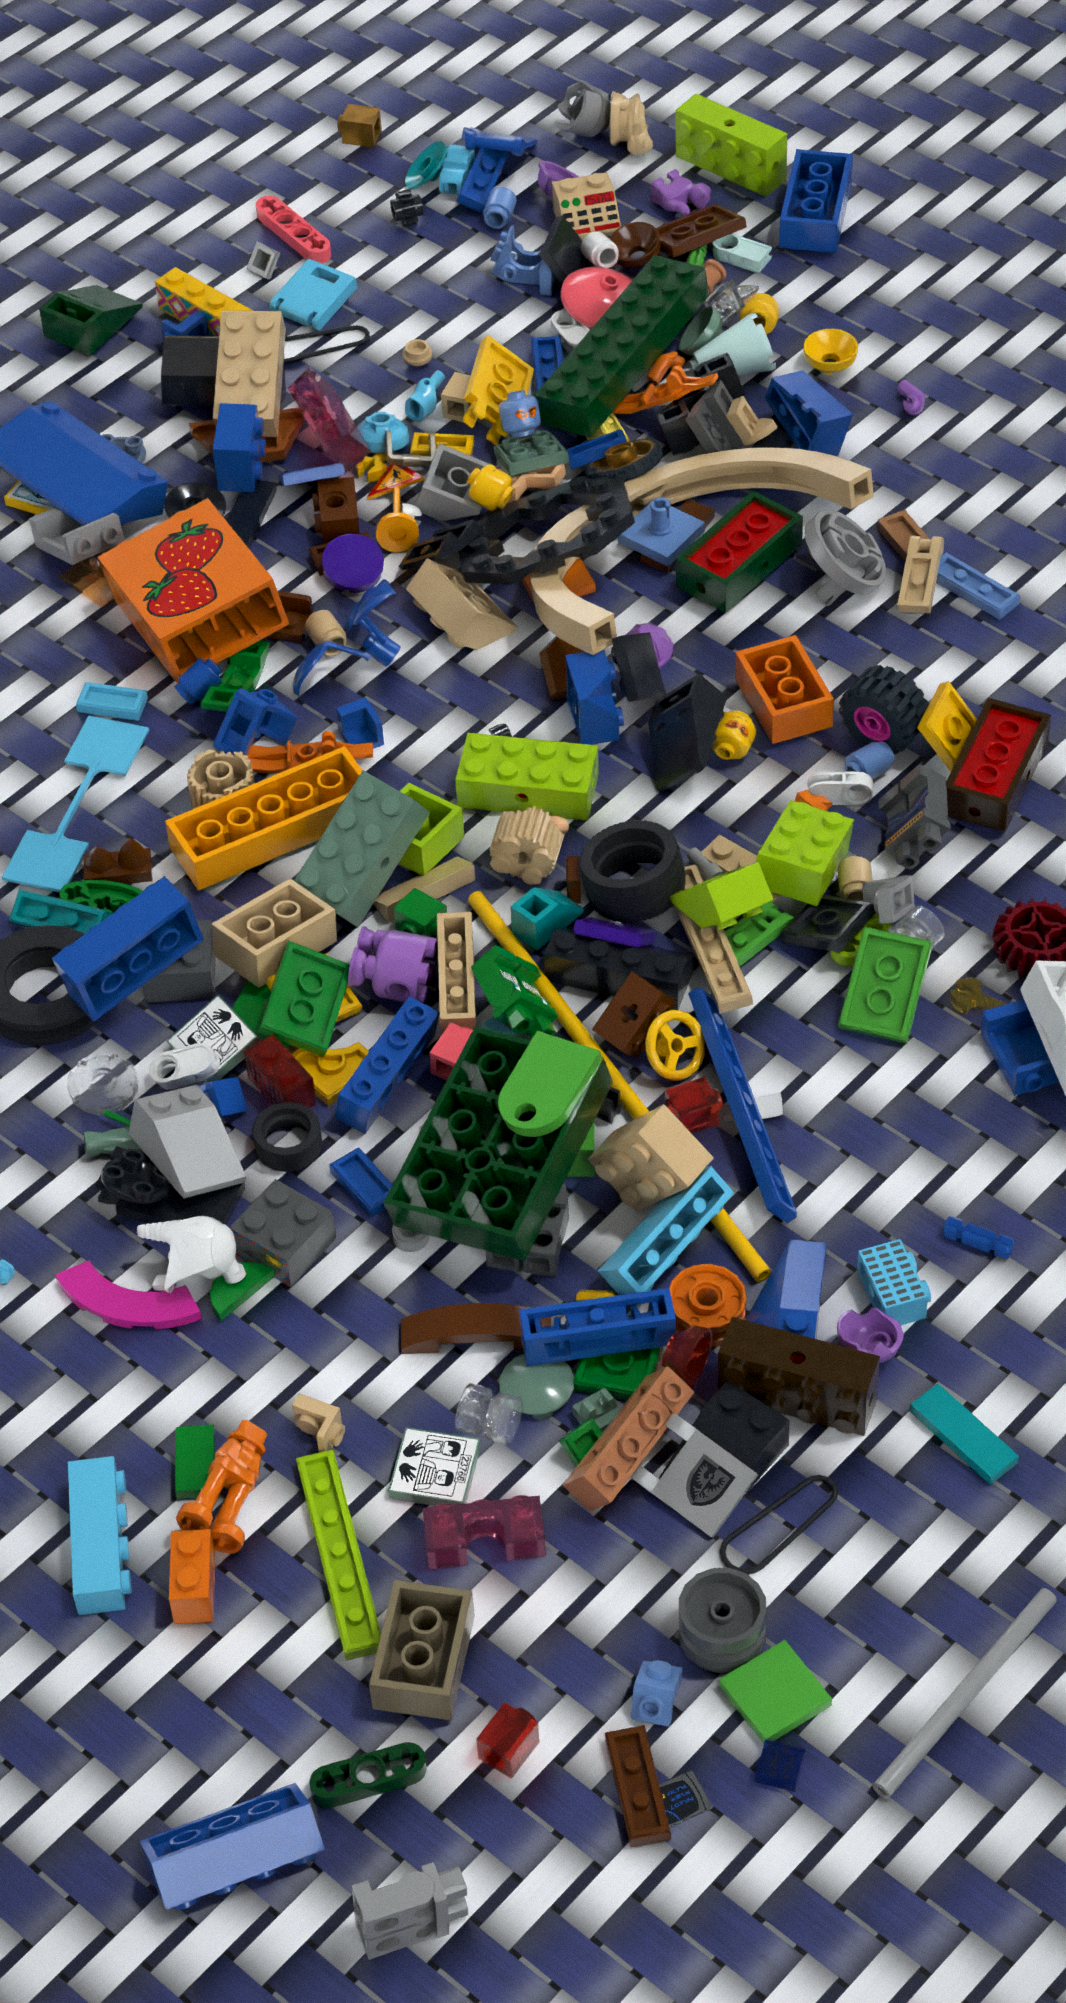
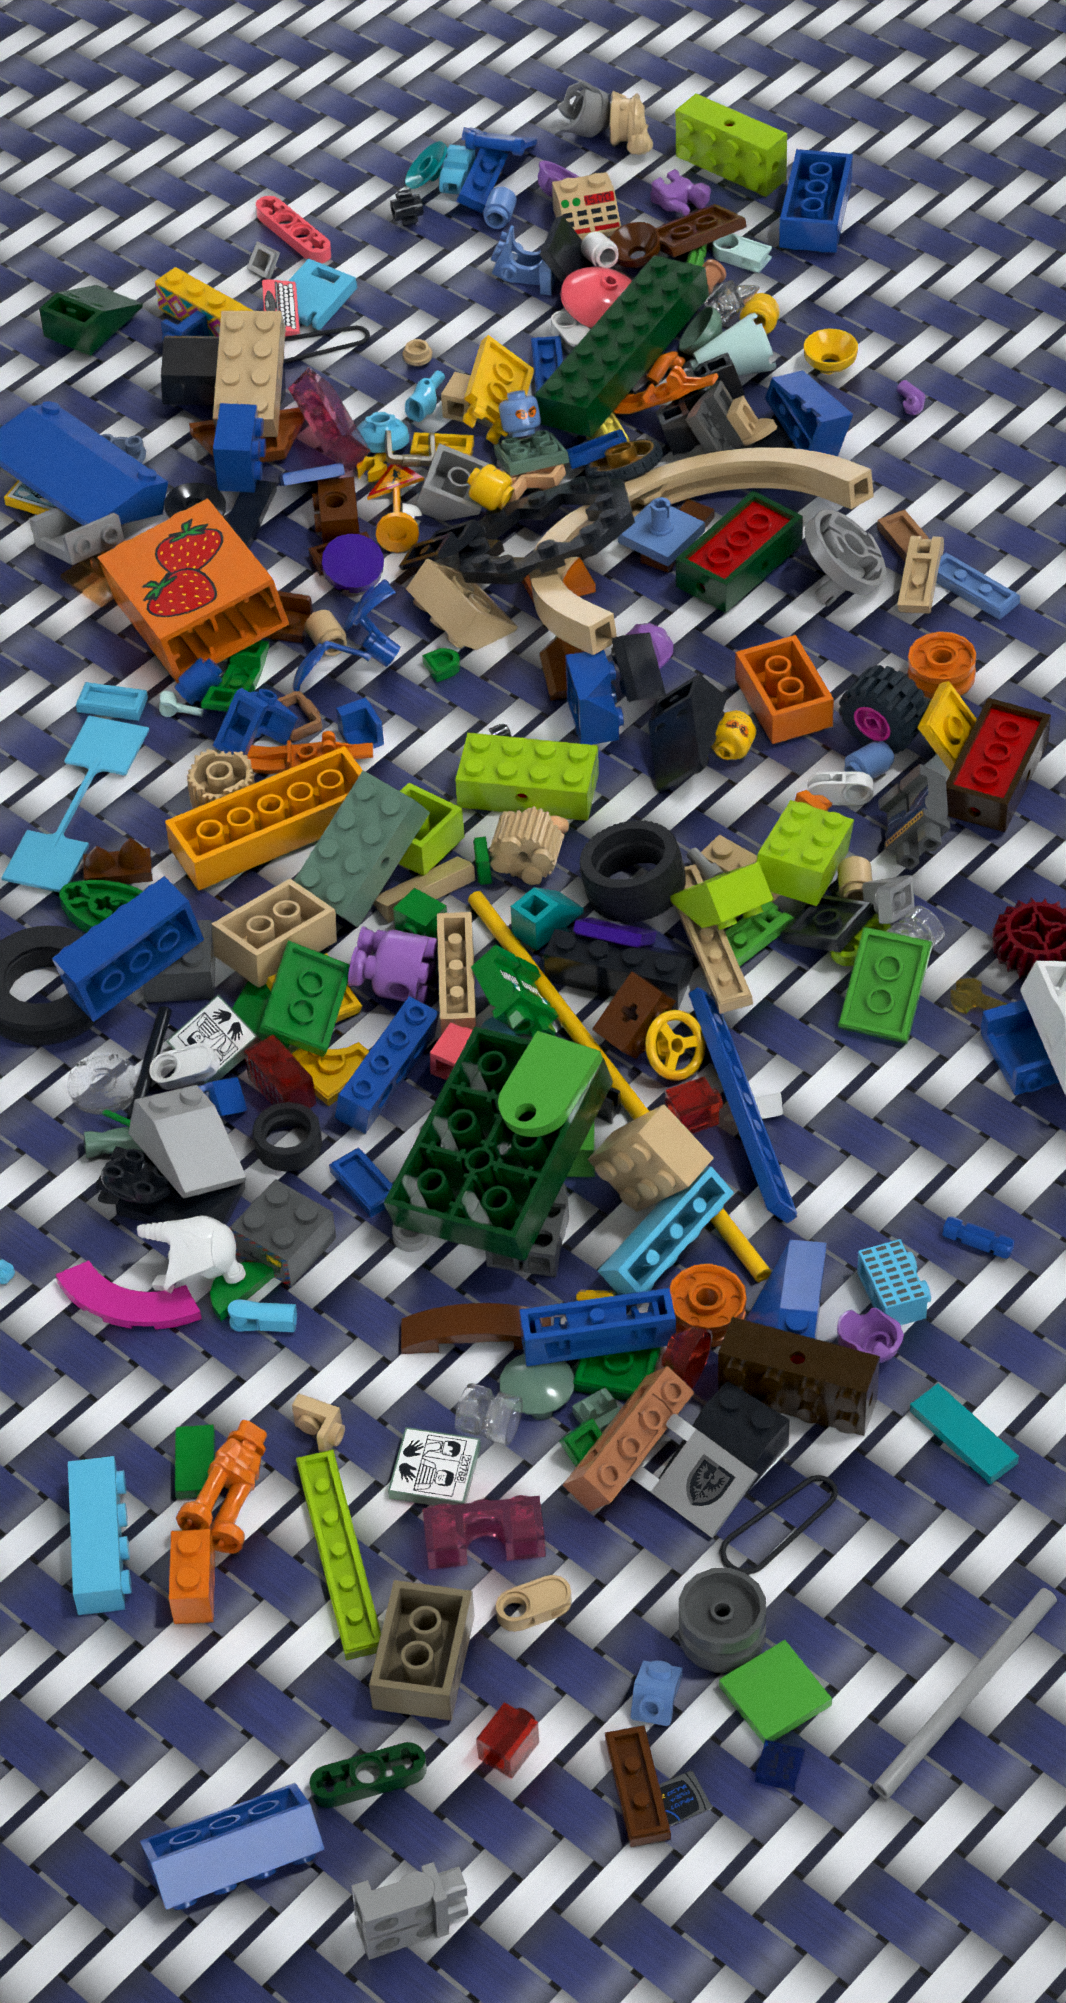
teal tile [9,889,112,934] -> none
pearl gold brick [337,104,382,147] -> none
reddish brown tile [566,856,581,904] -> none
none -> black bar [127,1006,172,1120]
none -> light aqua hand [159,691,204,717]
none -> medium azure bar [228,1299,297,1332]
none -> slope [262,279,300,337]
none -> medium nougat piece [278,691,322,741]
none -> green tile [422,648,460,683]
none -> green tile [473,836,492,885]
none -> tan piece [496,1575,572,1632]
none -> orange wheel [908,632,976,699]

